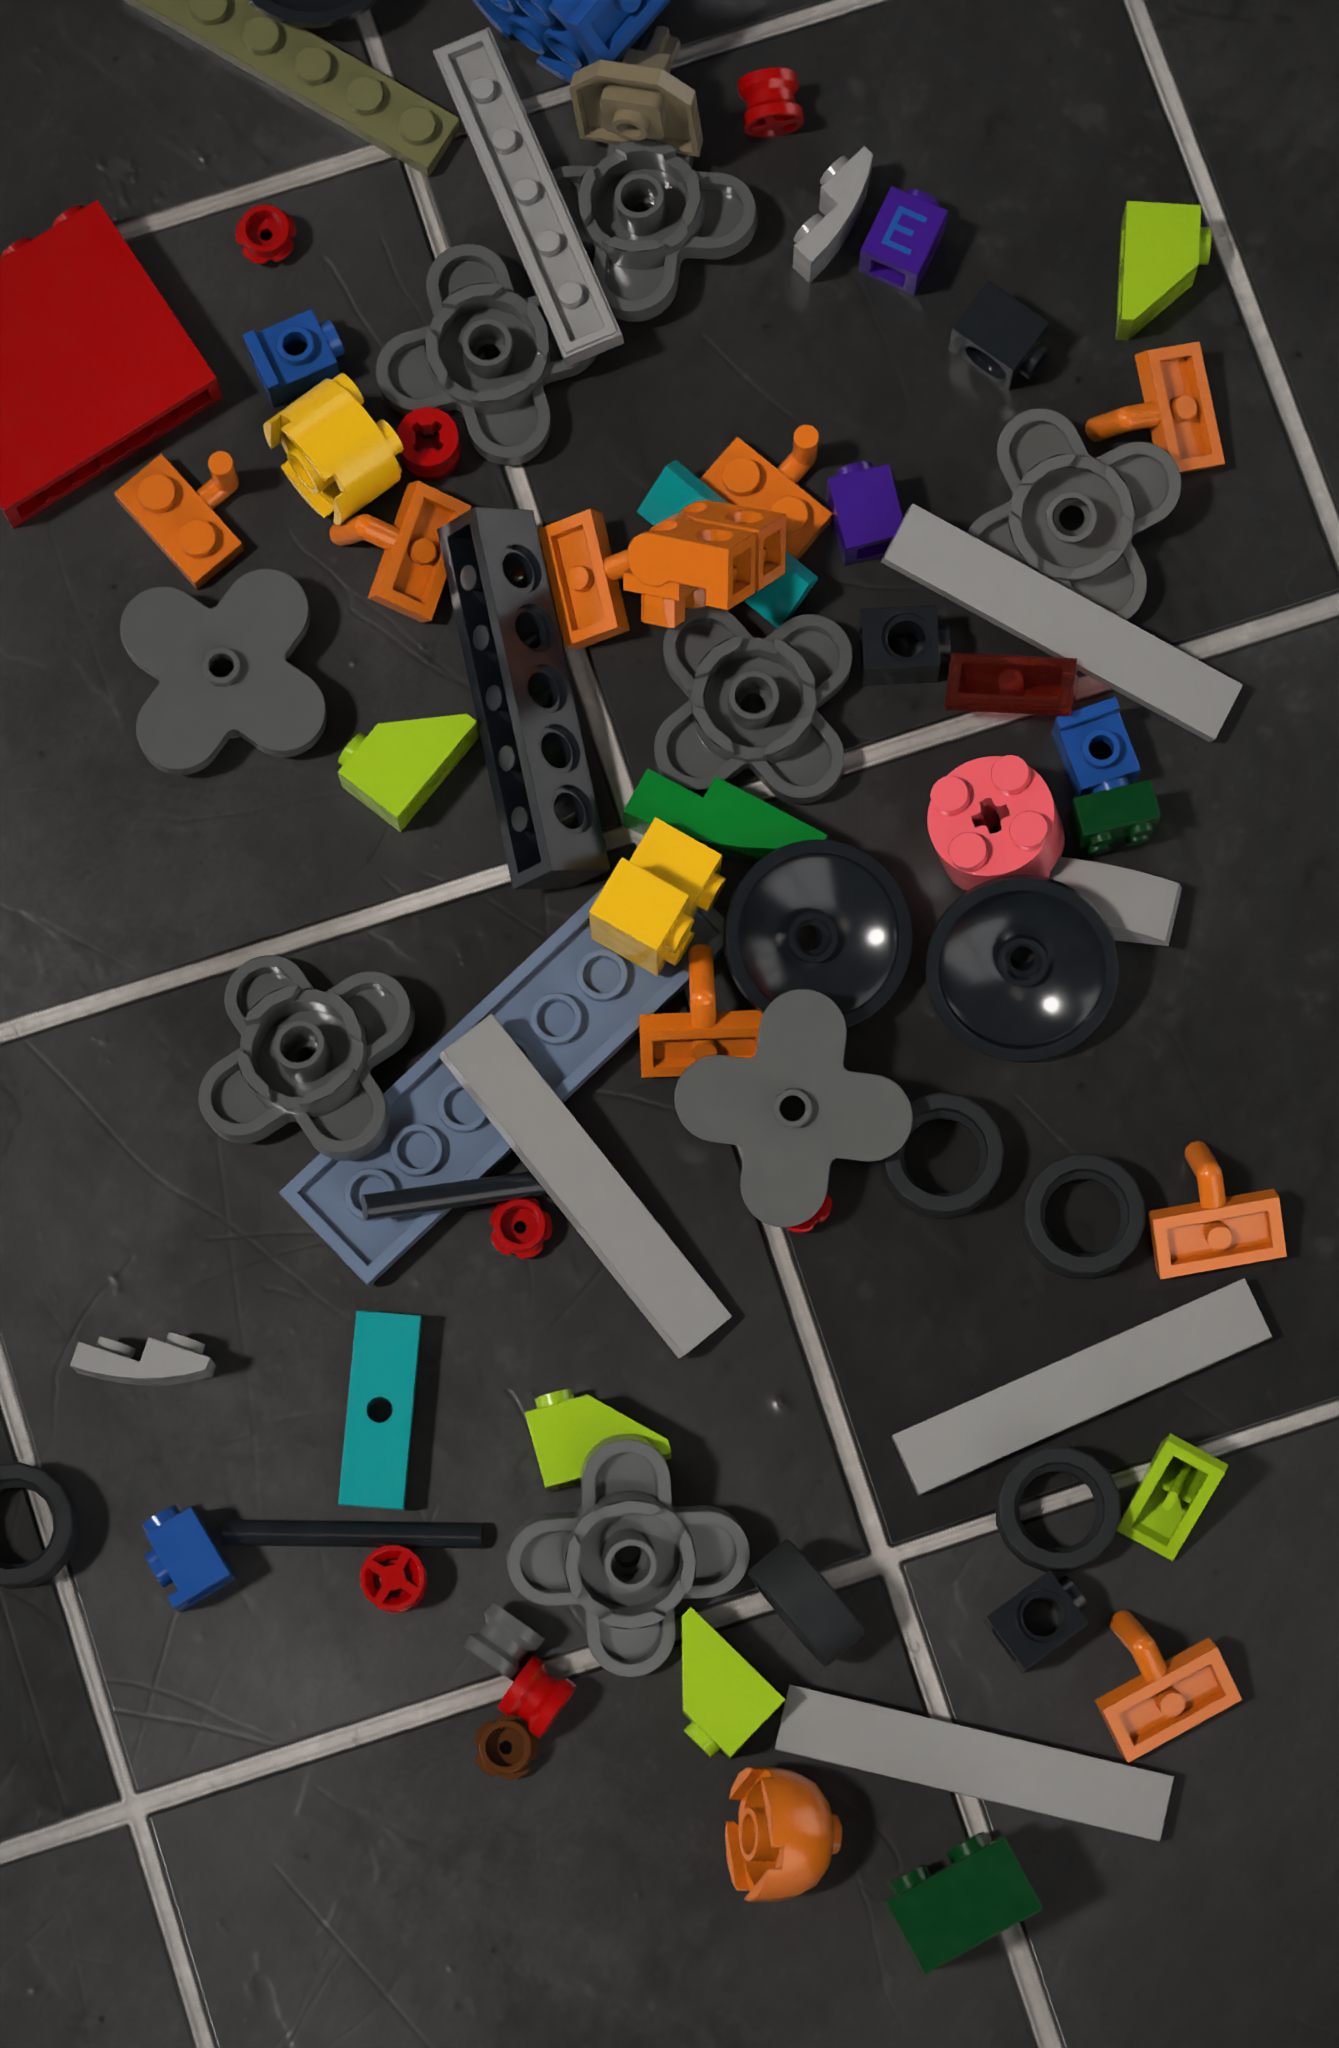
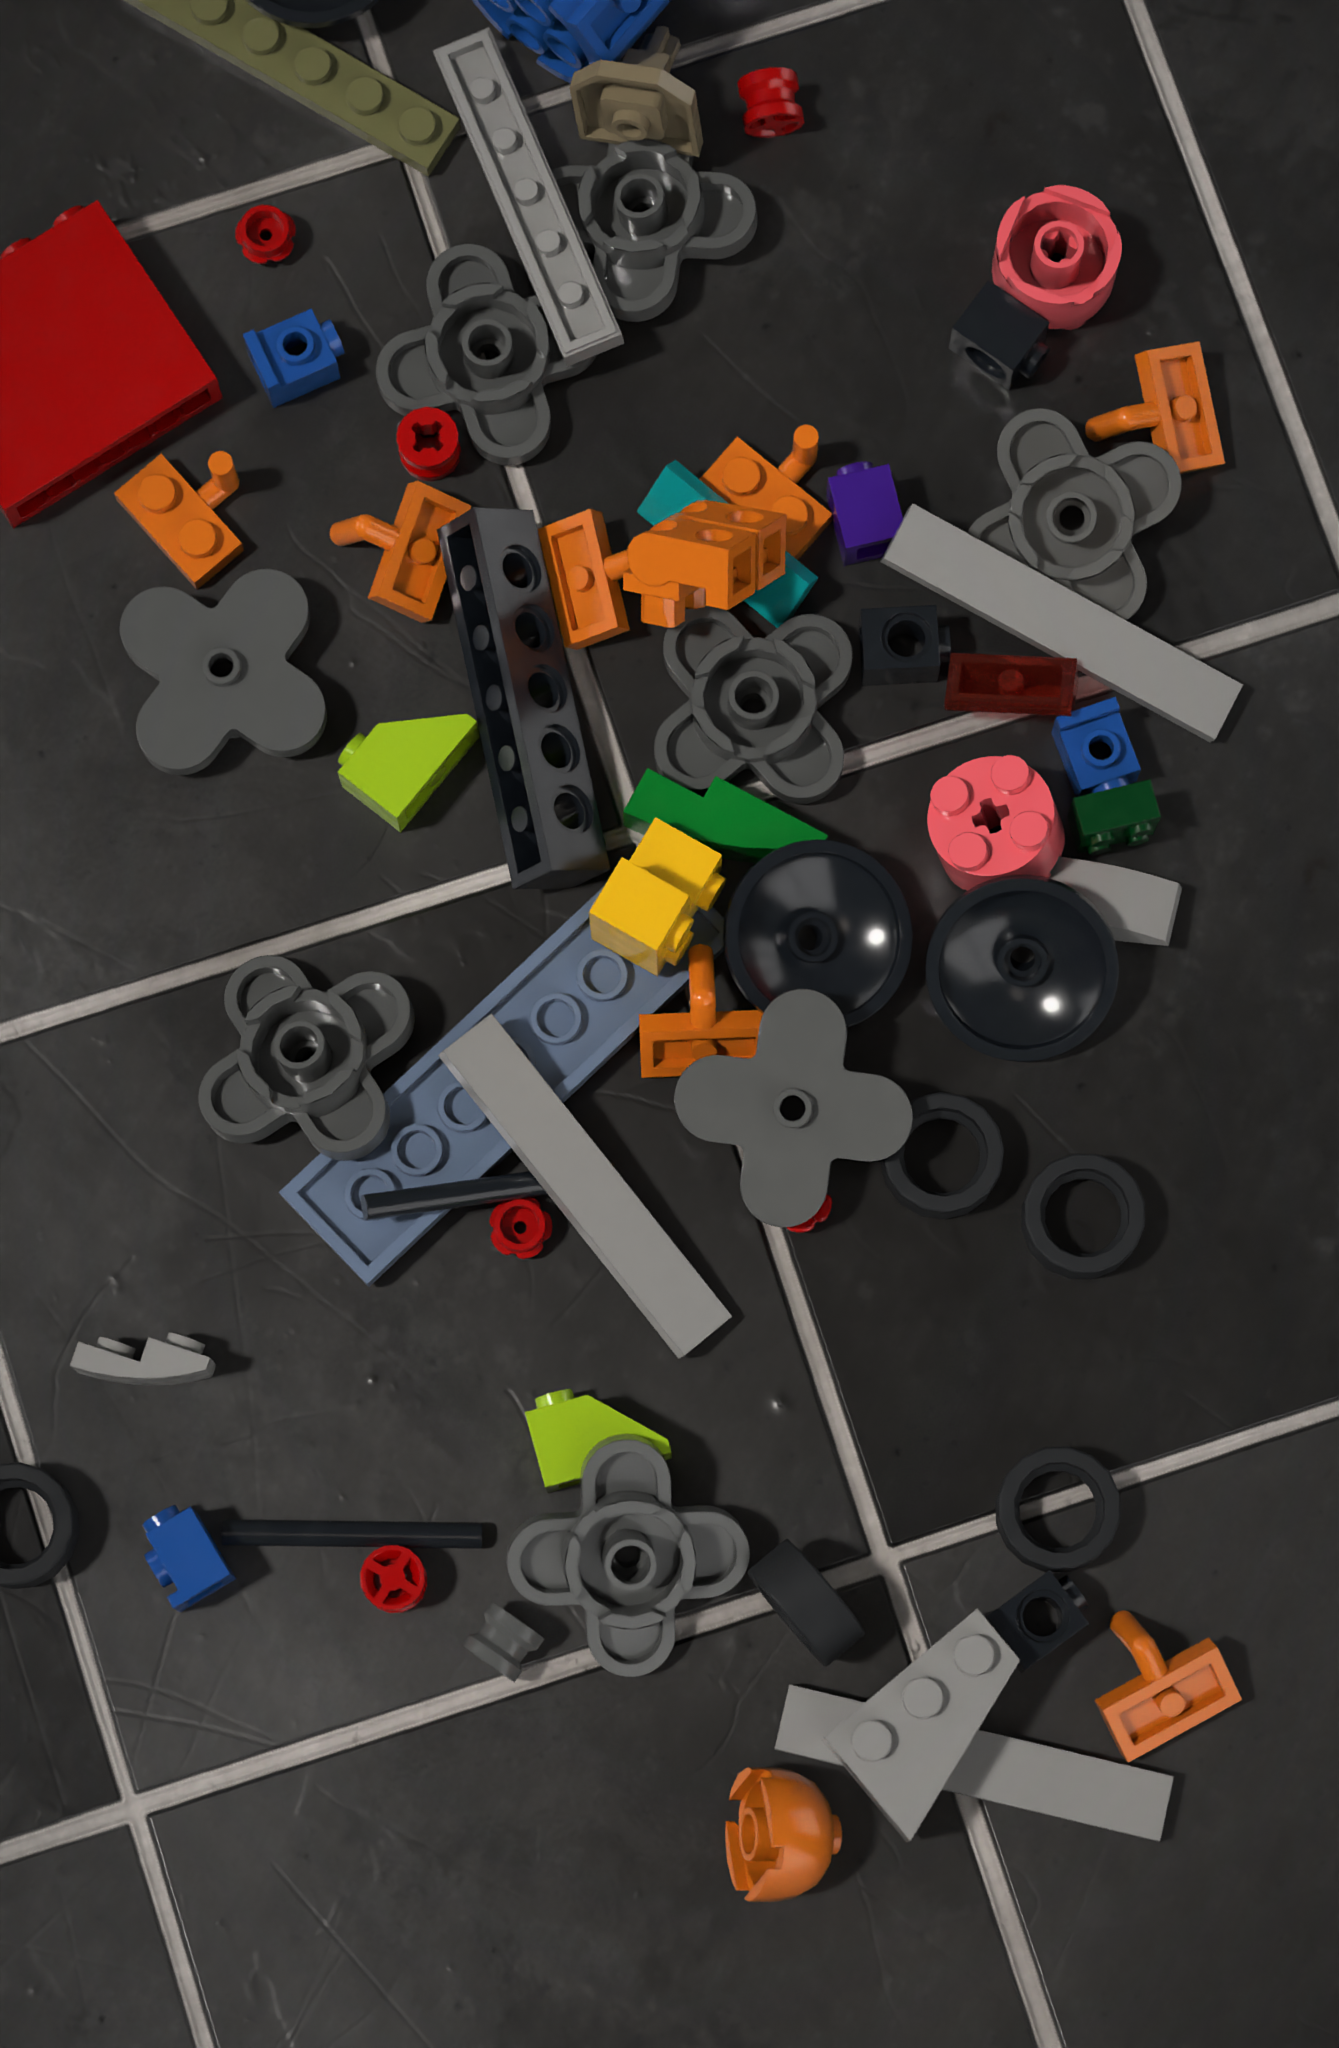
yellow brick [263,373,403,525] -> none
teal tile [338,1310,422,1511] -> none
reddish brown plate [474,1715,539,1780] -> none
red wheel [497,1655,577,1739] -> none
lime slope [682,1607,786,1759] -> none
light grey slope [793,146,873,283] -> none
dark purple brick [858,186,948,296] -> none
dark green brick [881,1831,1044,1974] -> none
light grey tile [891,1278,1272,1496] -> none
lime slope [1116,201,1211,341] -> none
lime slope [1116,1433,1229,1561] -> none
orange plate [1148,1141,1287,1279] -> none
none -> light grey wedge [822,1609,1020,1843]
none -> coral brick [992,185,1122,330]

